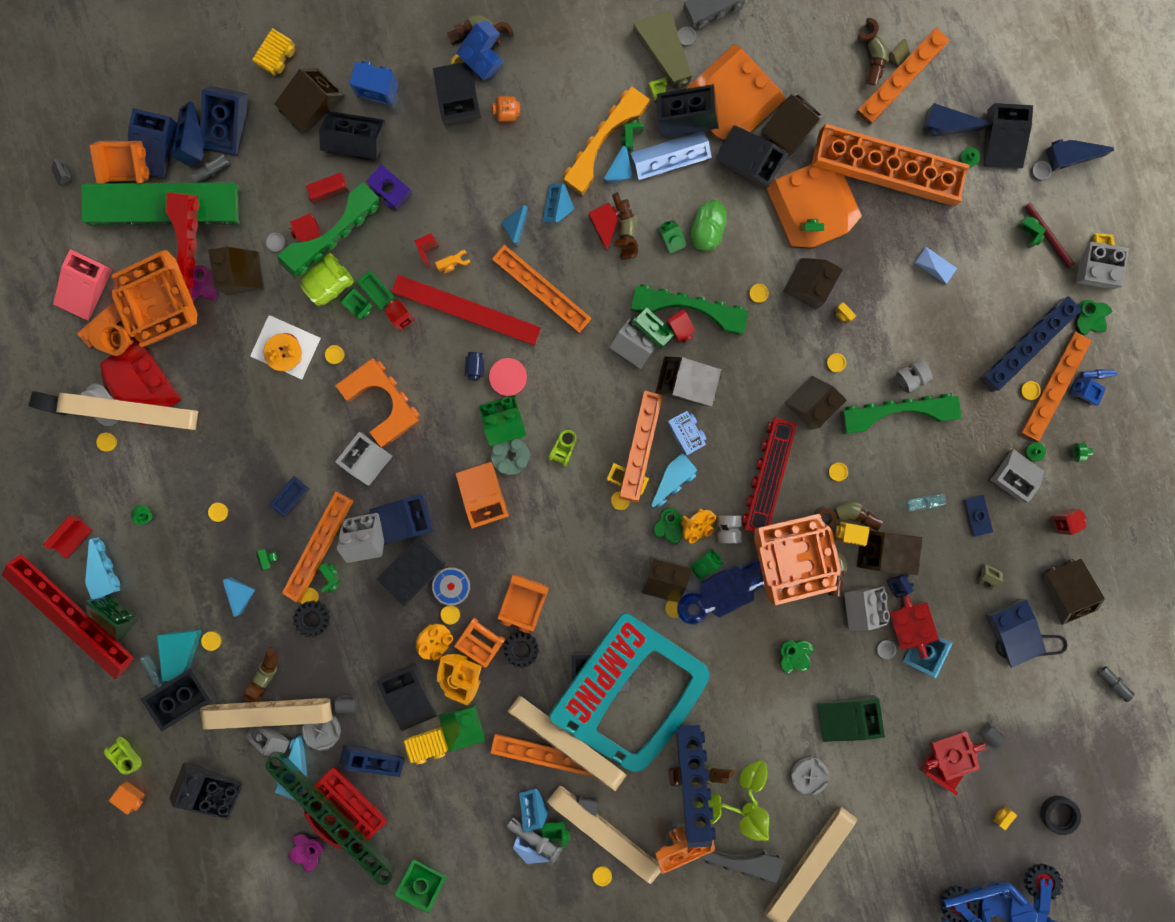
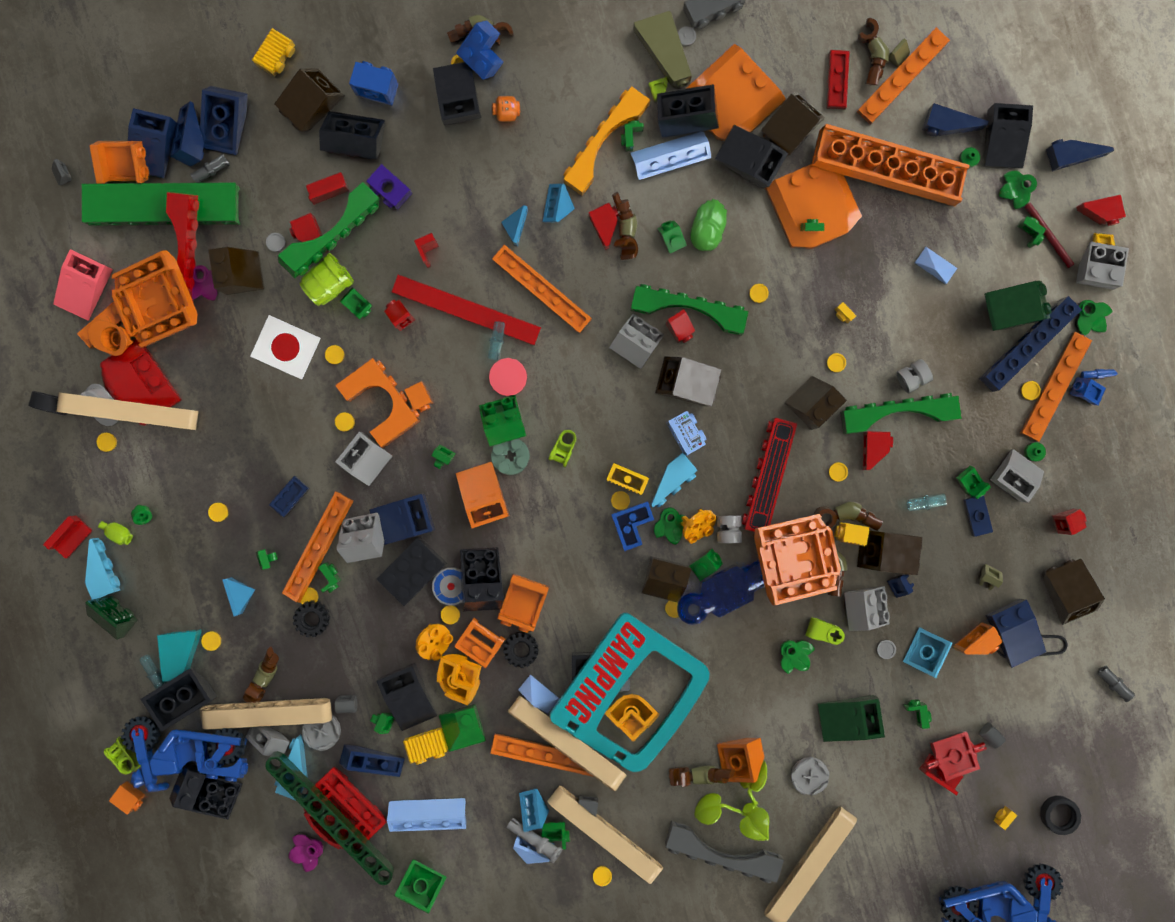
red brick [2,554,134,679] -> none
light orange plate [263,333,302,372] -> none
green tile [356,269,396,311] -> none
light orange plate [435,250,471,273] -> none
dark blue brick [465,352,485,381] -> none
dark azure slope [604,145,633,185] -> none
orange plate [619,390,663,503] -> none
plate [633,307,675,349] -> none
orange plate [655,827,715,874] -> none
dark blue brick [676,725,716,848] -> none
dark brown slope [783,258,843,310] -> none
red plate [890,595,939,659] -> none
light grey piece [1032,161,1052,180] -> none
green tile [1073,443,1094,462] -> none
none -> lime plant [98,521,133,545]
none -> blue piece [121,717,248,792]
none -> yellow tile [335,412,355,432]
none -> green tile [370,713,395,734]
none -> light blue panel [387,798,467,832]
none -> orange brick [404,381,433,413]
none -> green tile [431,444,456,469]
none -> black slope [460,547,504,612]
none -> clear light blue axle [488,321,505,360]
none -> light blue slope [518,675,560,714]
none -> light orange brick [605,694,659,742]
none -> blue brick [611,501,654,551]
none -> orange slope [717,738,764,783]
none -> lime piece [805,617,845,645]
none -> red tile [826,50,850,109]
none -> red slope [862,431,893,470]
none -> green bracket [903,700,932,729]
none -> orange slope [953,622,1002,654]
none -> green bracket [956,466,991,499]
none -> dark green slope [984,281,1052,331]
none -> green plate [999,171,1037,209]
none -> red slope [1076,195,1126,226]

